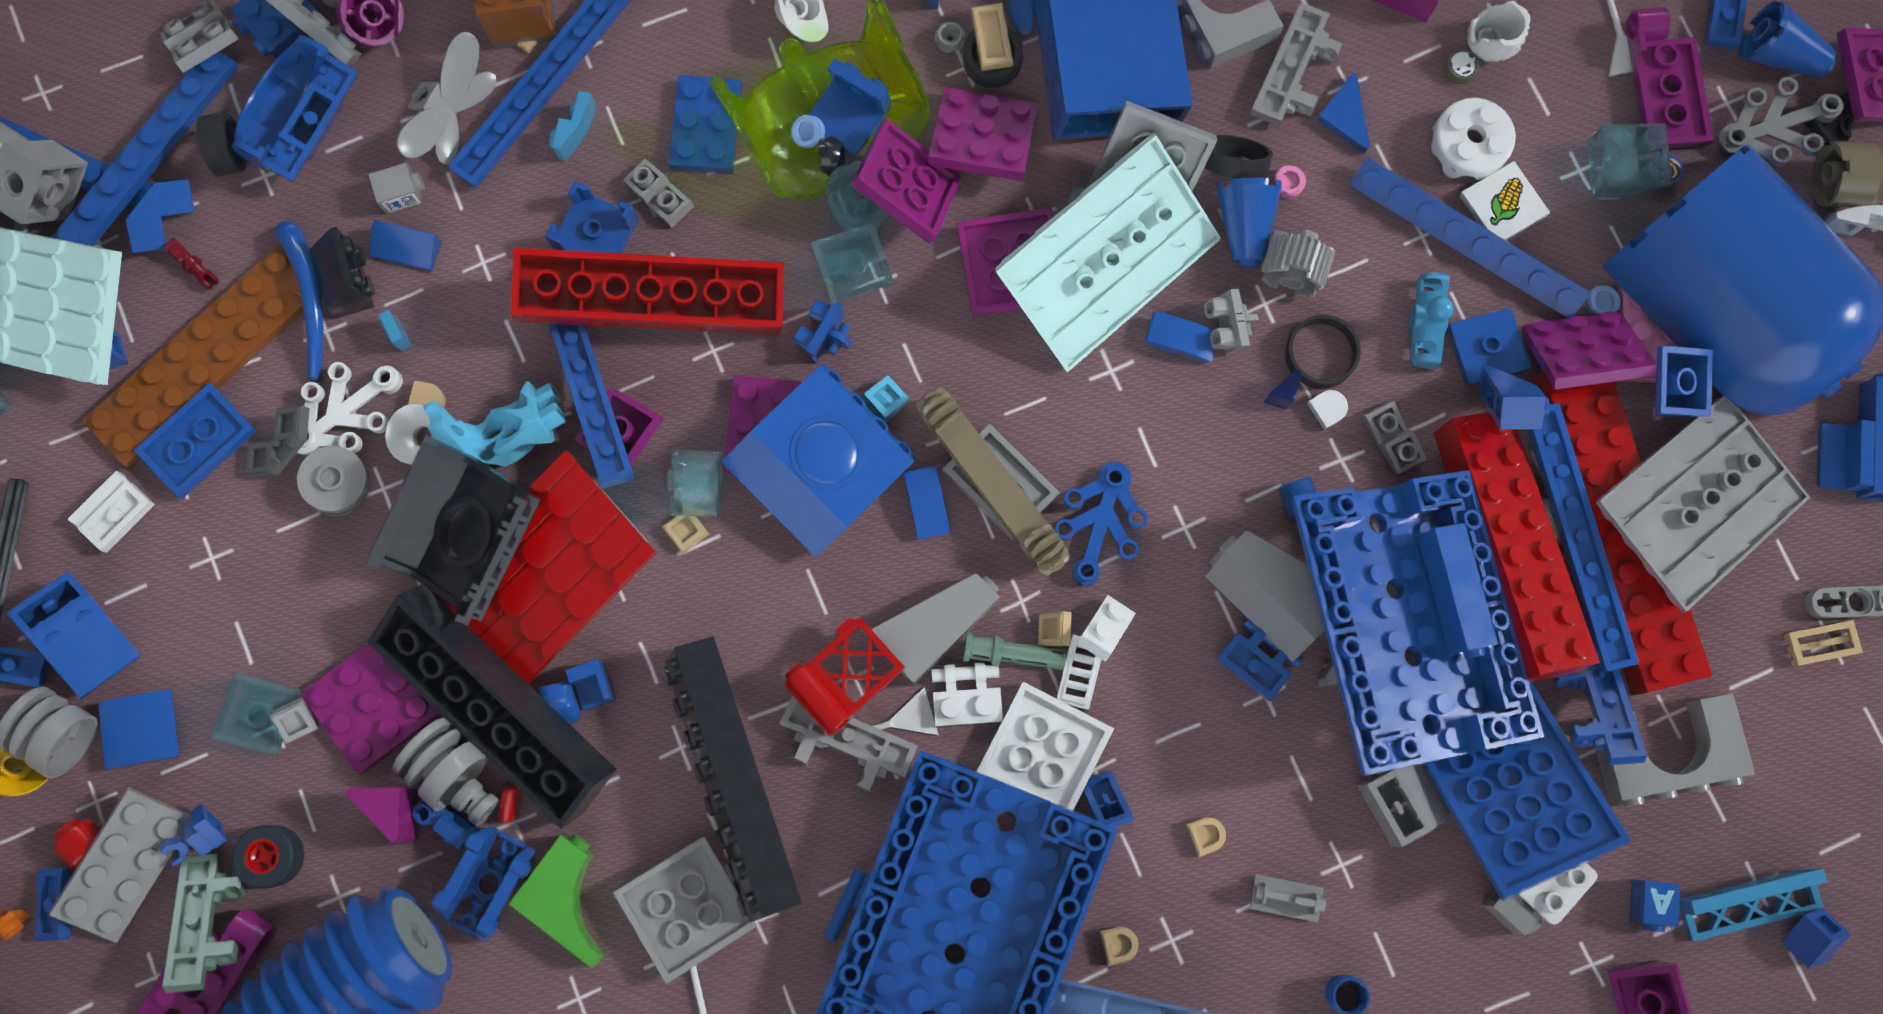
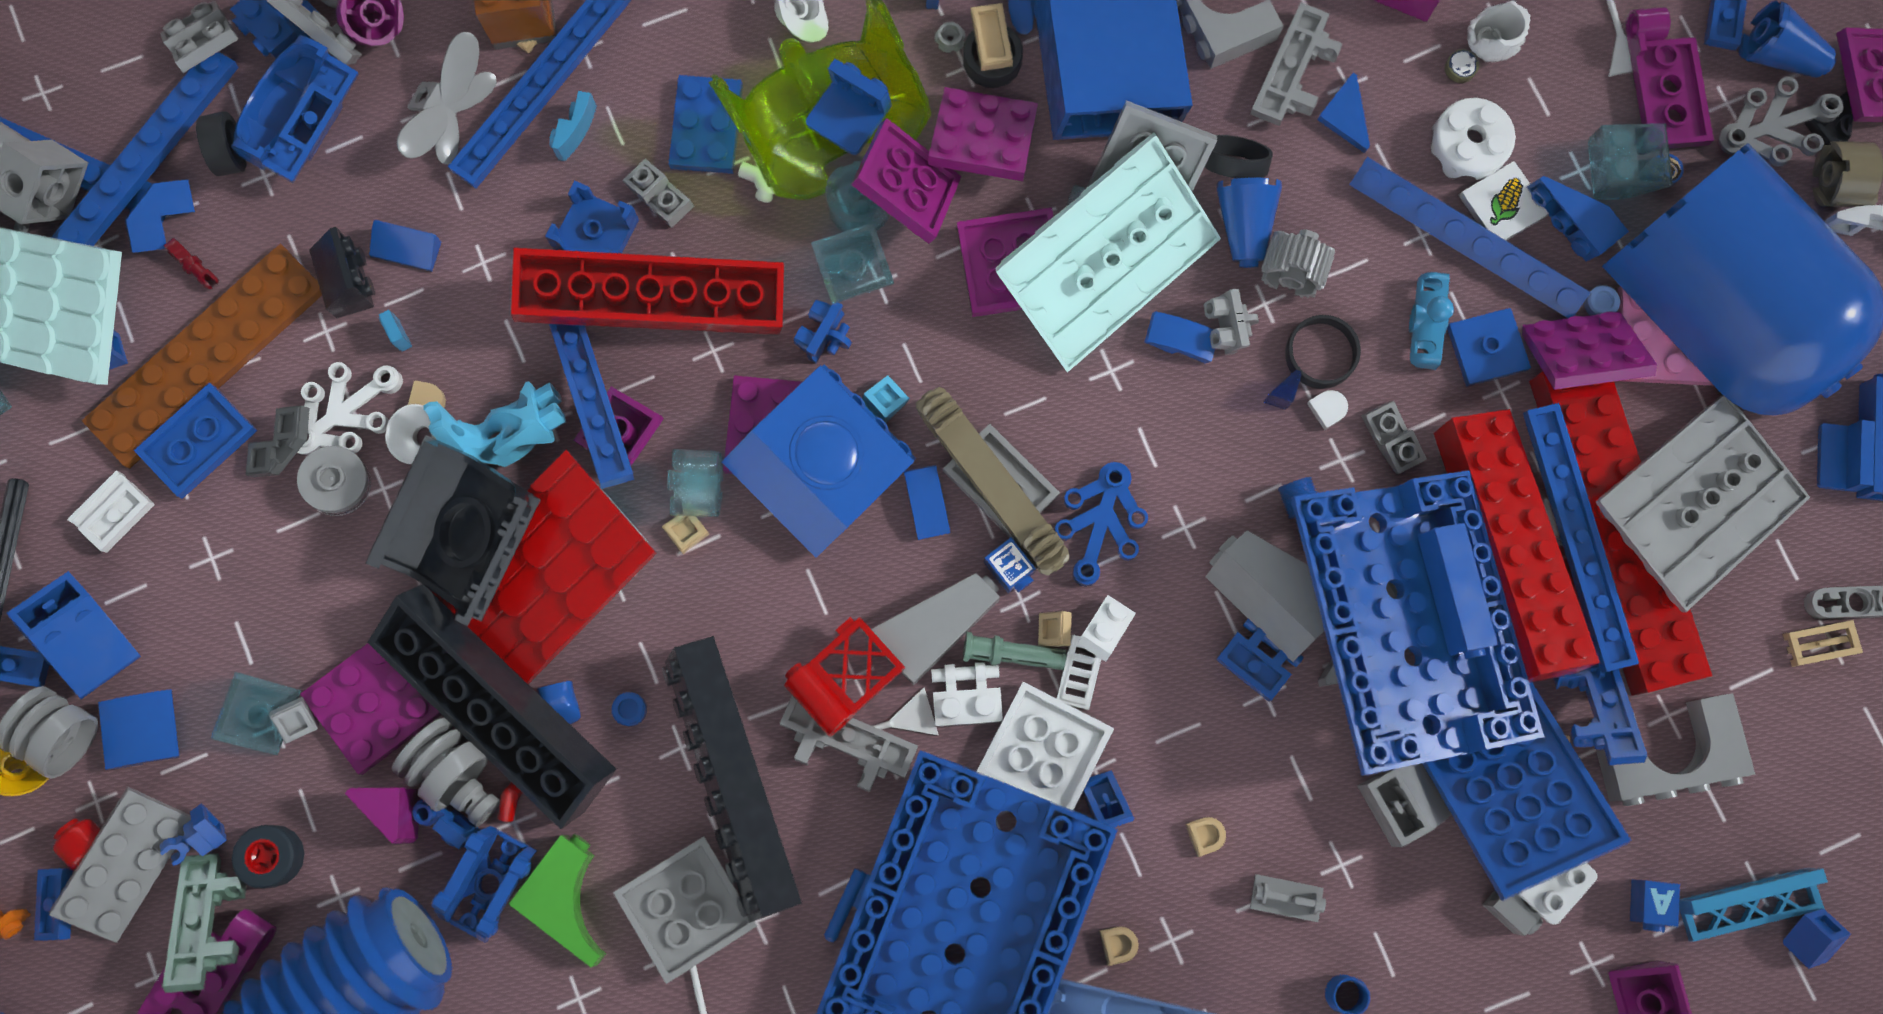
blue animal [275,221,323,382] -> none
light grey brick [368,163,425,214] -> none
blue panel [565,659,616,711] -> none
light blue tile [791,115,825,148] -> none
black plate [818,136,846,177] -> none
bright pink tile [1272,165,1306,199] -> none
blue slope [1479,365,1550,429] -> none
blue slope [1655,346,1713,418] -> none
none -> blue tile [611,692,647,727]
none -> white arm [738,162,776,203]
none -> brick [984,538,1036,594]
none -> blue slope [1526,176,1629,262]

